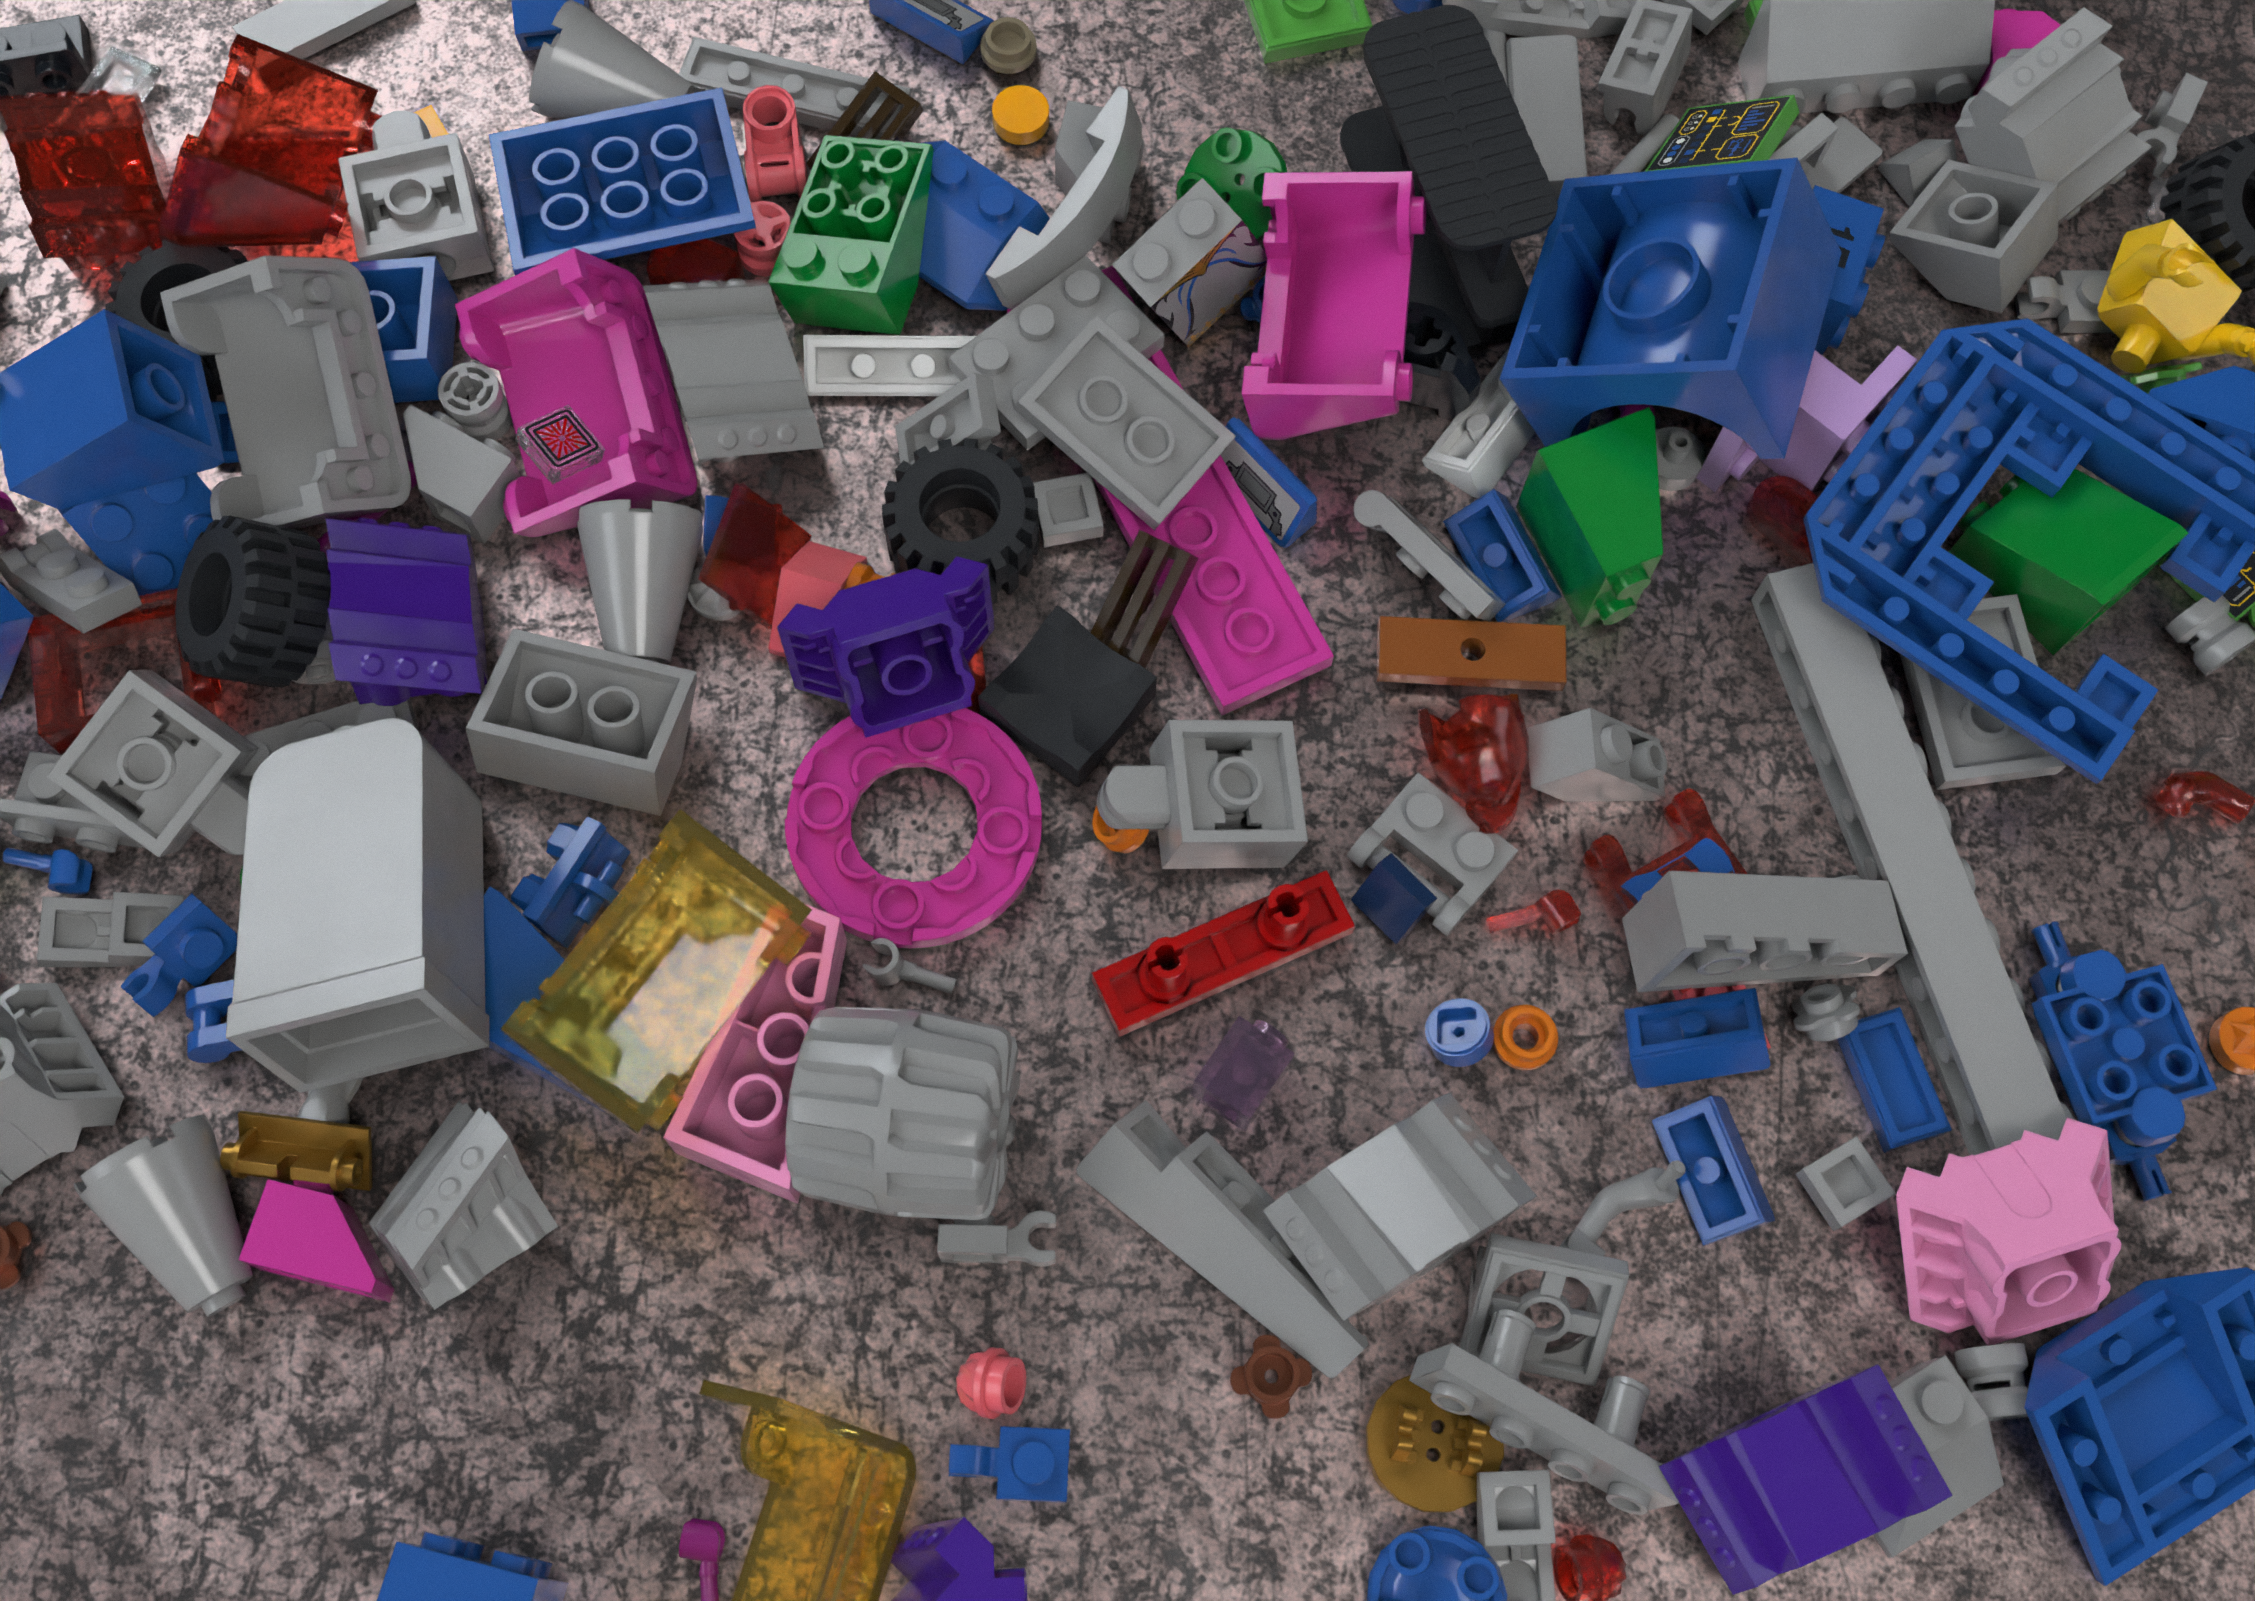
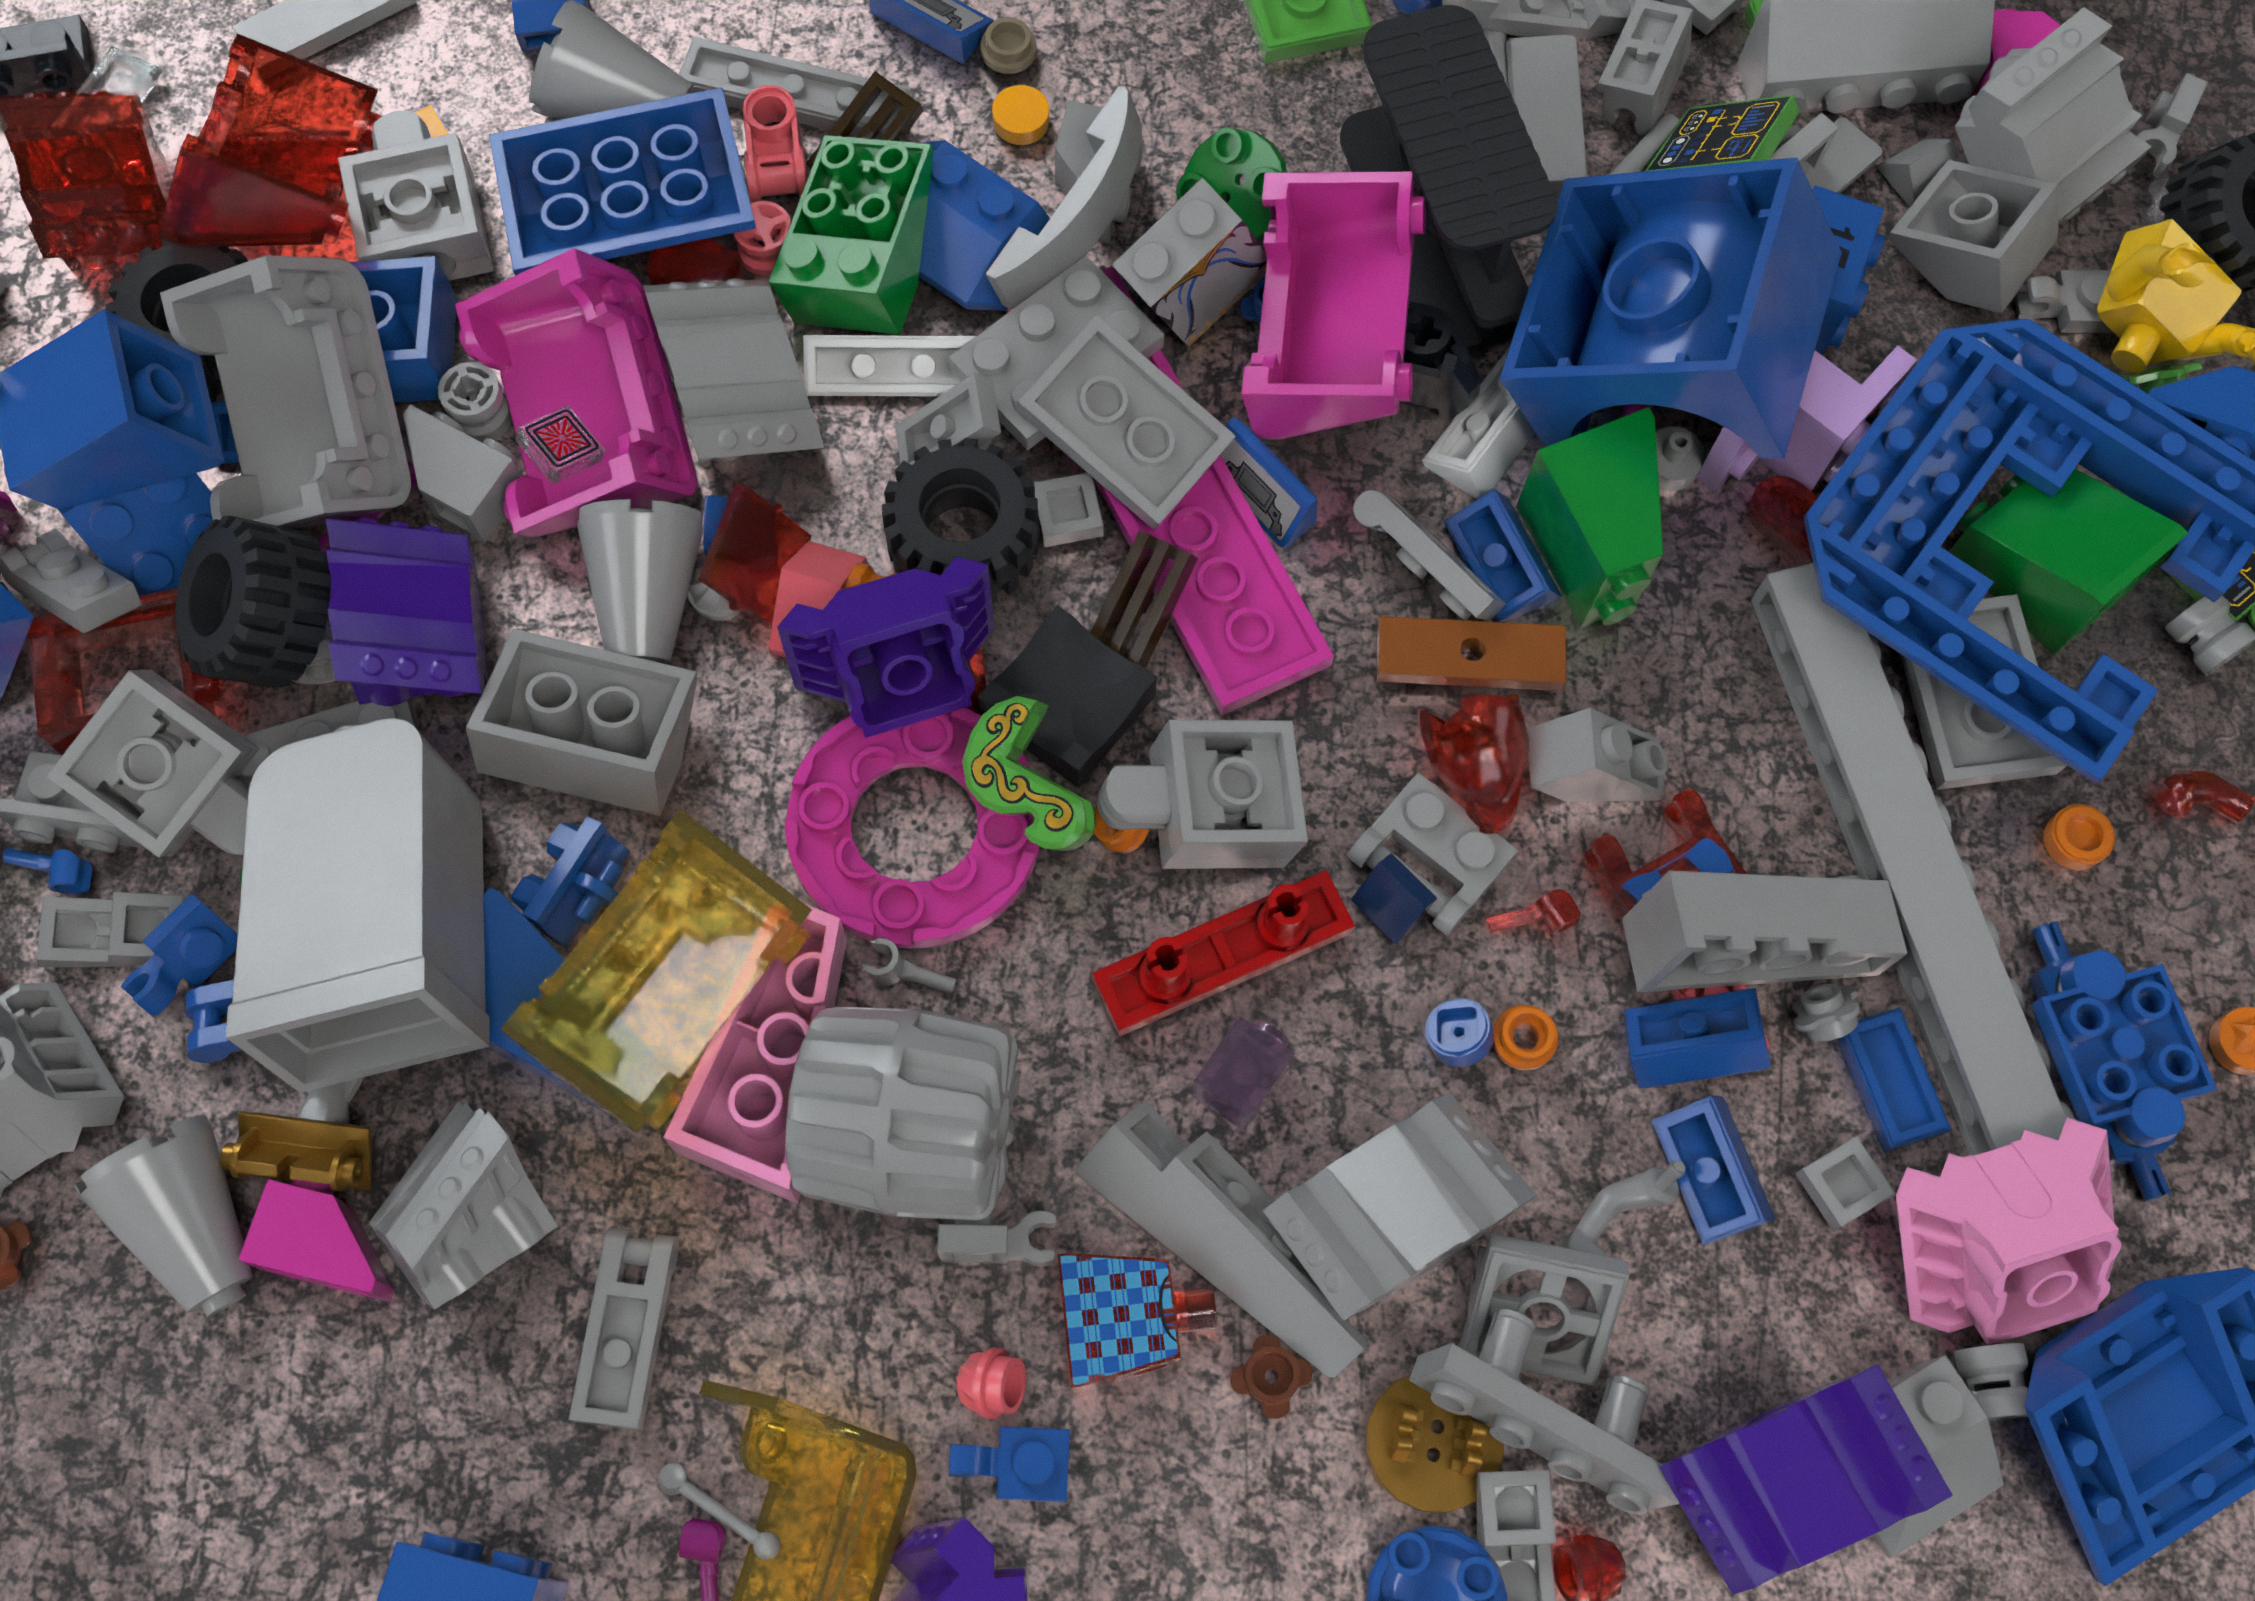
none -> light grey plate [568,1228,679,1431]
none -> light grey hinge [659,1463,781,1561]
none -> bright green animal [962,696,1096,851]
none -> torso [1058,1253,1217,1394]
none -> orange tile [2043,804,2115,871]

